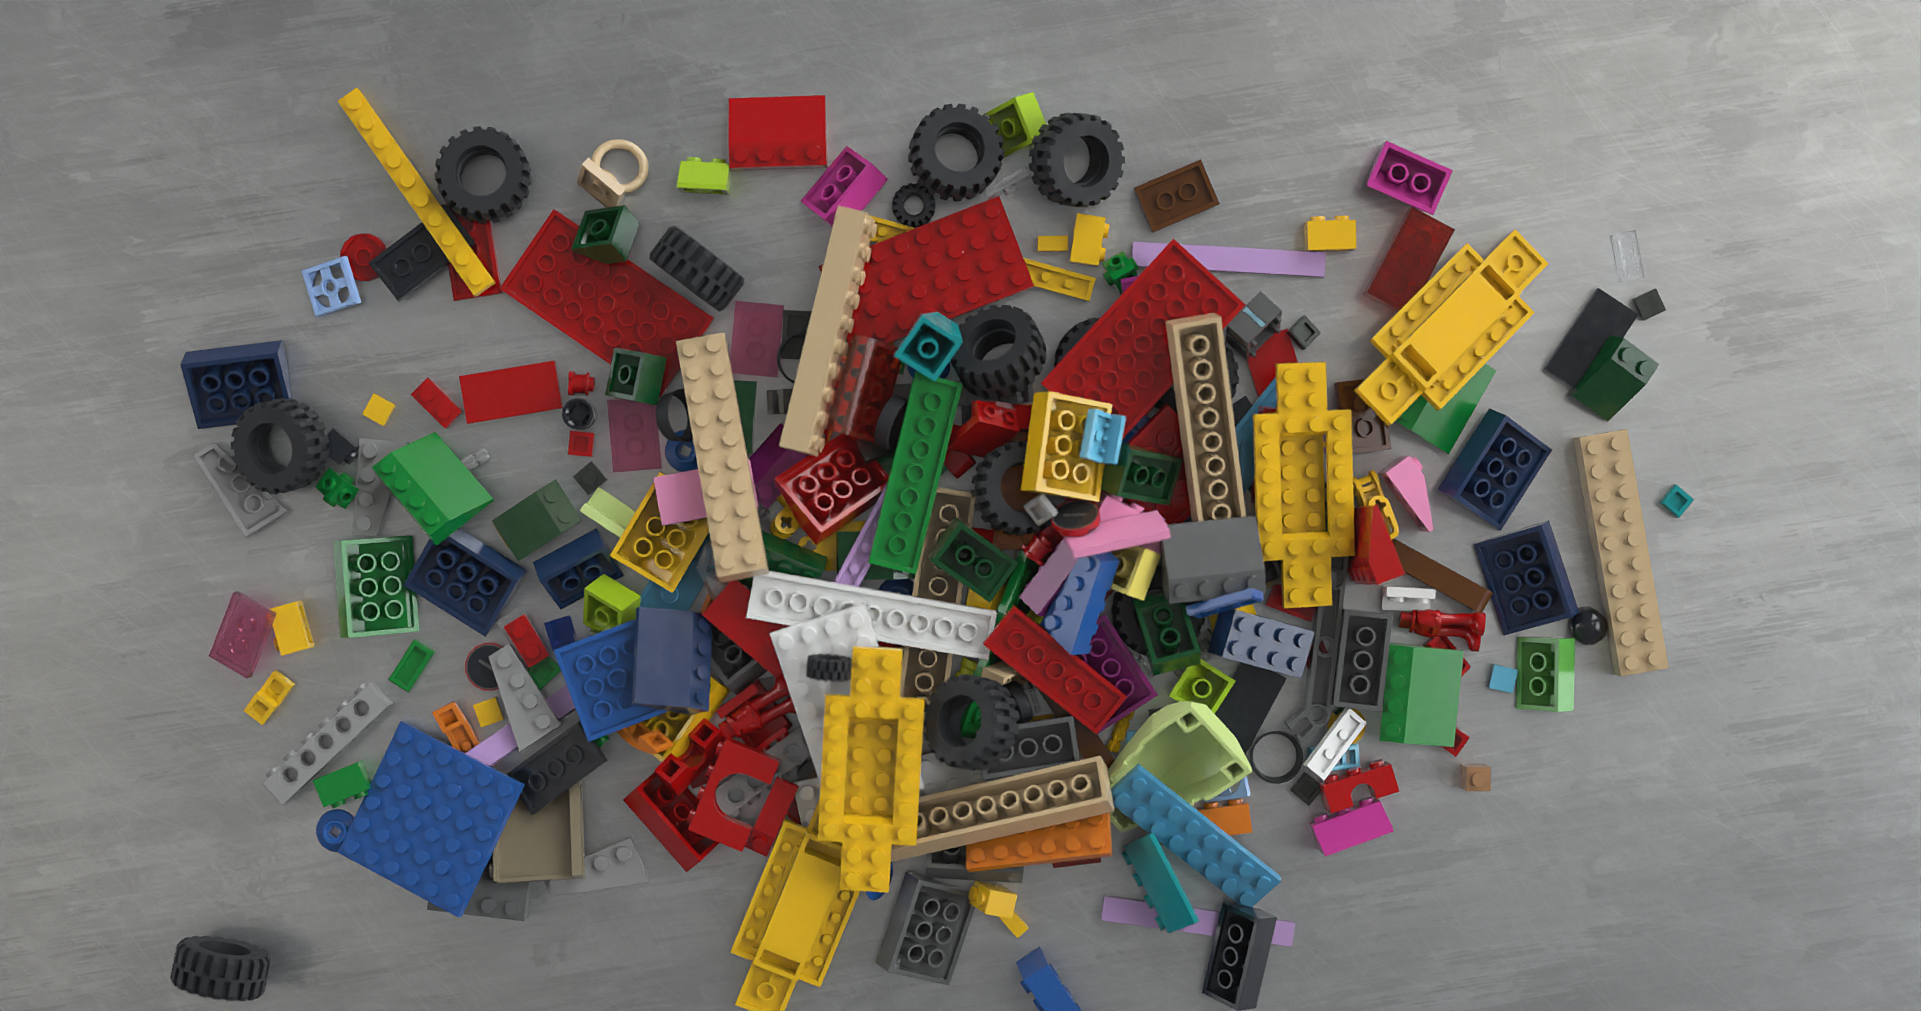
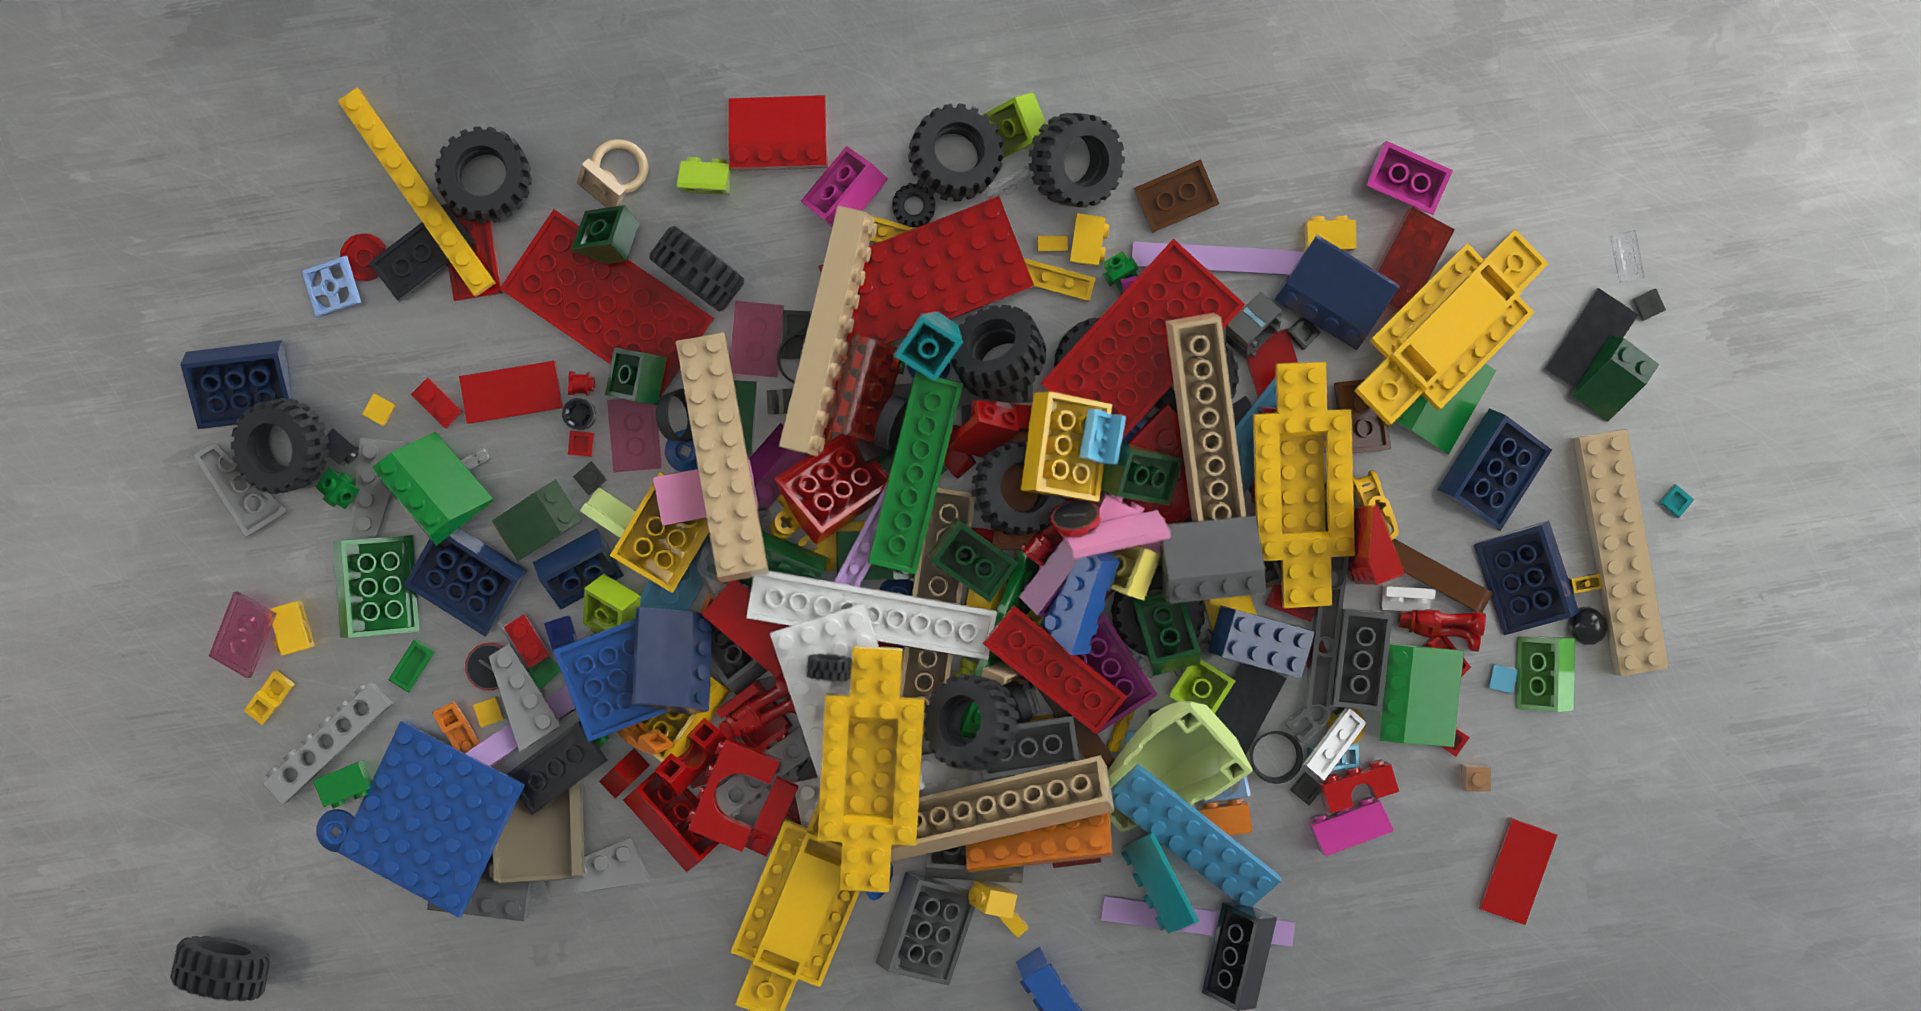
light grey tile [1023,493,1058,526] -> none
blue tile [1186,588,1264,618] -> none
bright pink slope [1378,456,1433,532] -> none
none -> red slope [599,748,650,799]
none -> dark blue slope [1274,234,1400,350]
none -> red tile [1479,818,1558,925]
none -> yellow piece [1568,573,1602,594]

